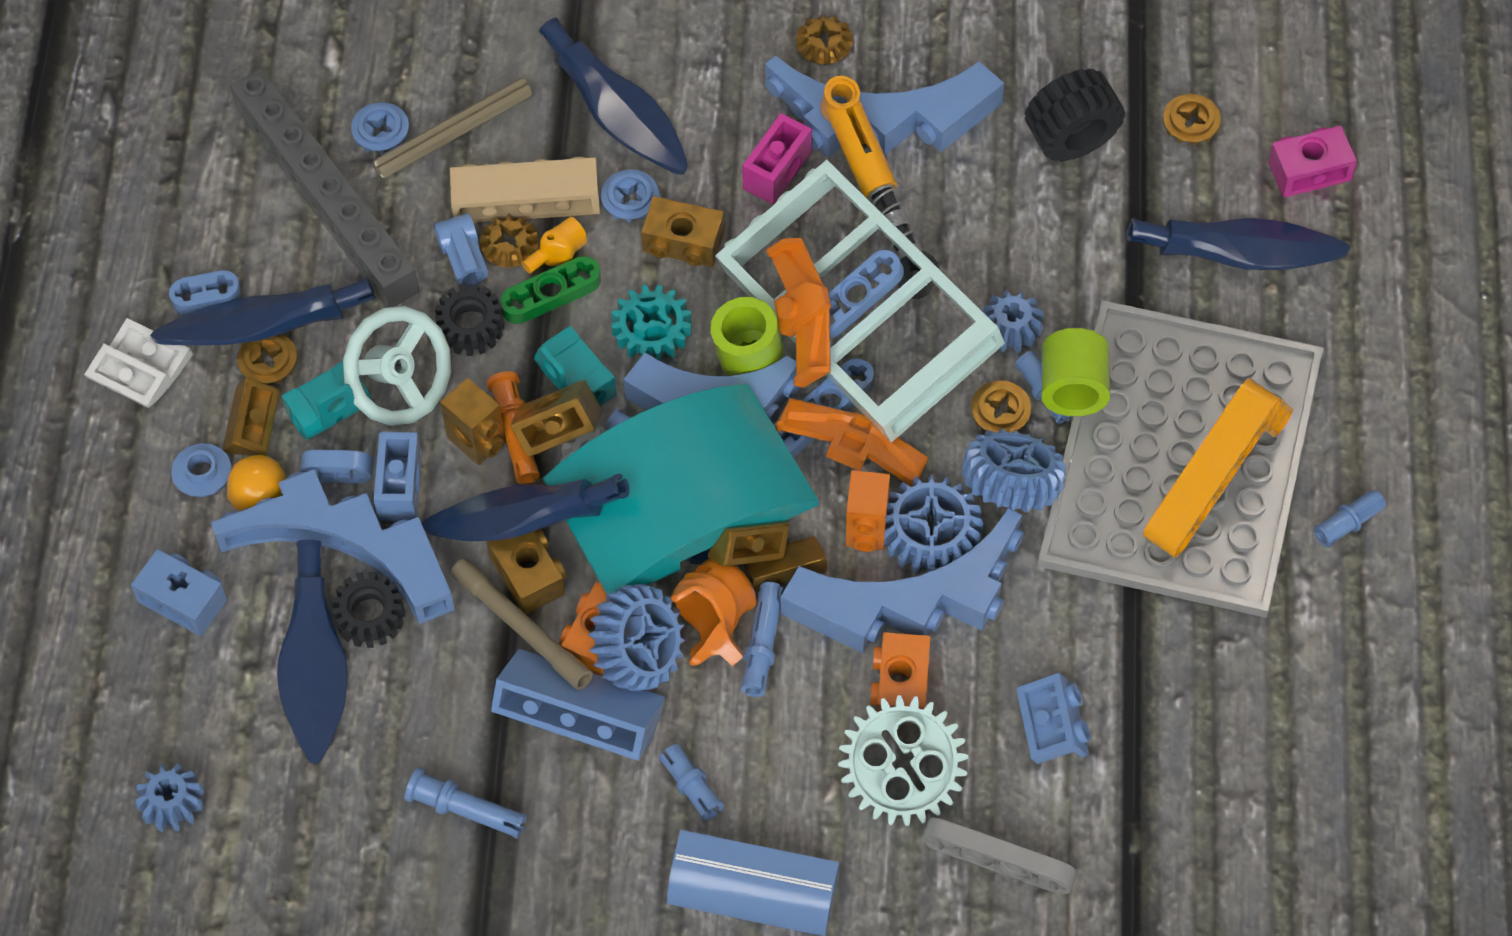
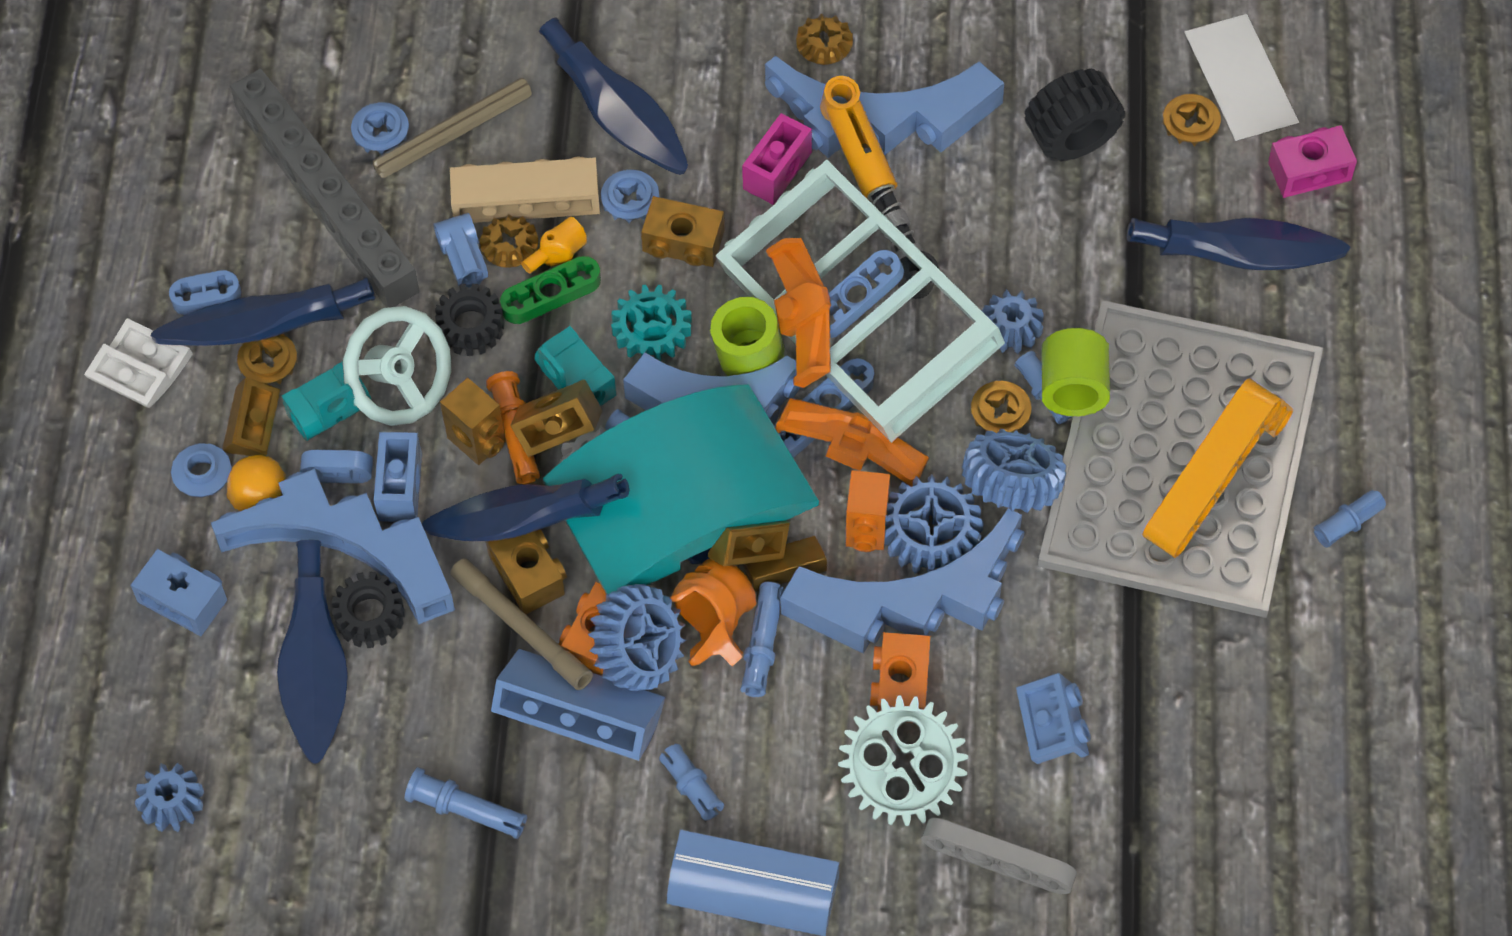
none -> white sticker [1184,14,1299,141]

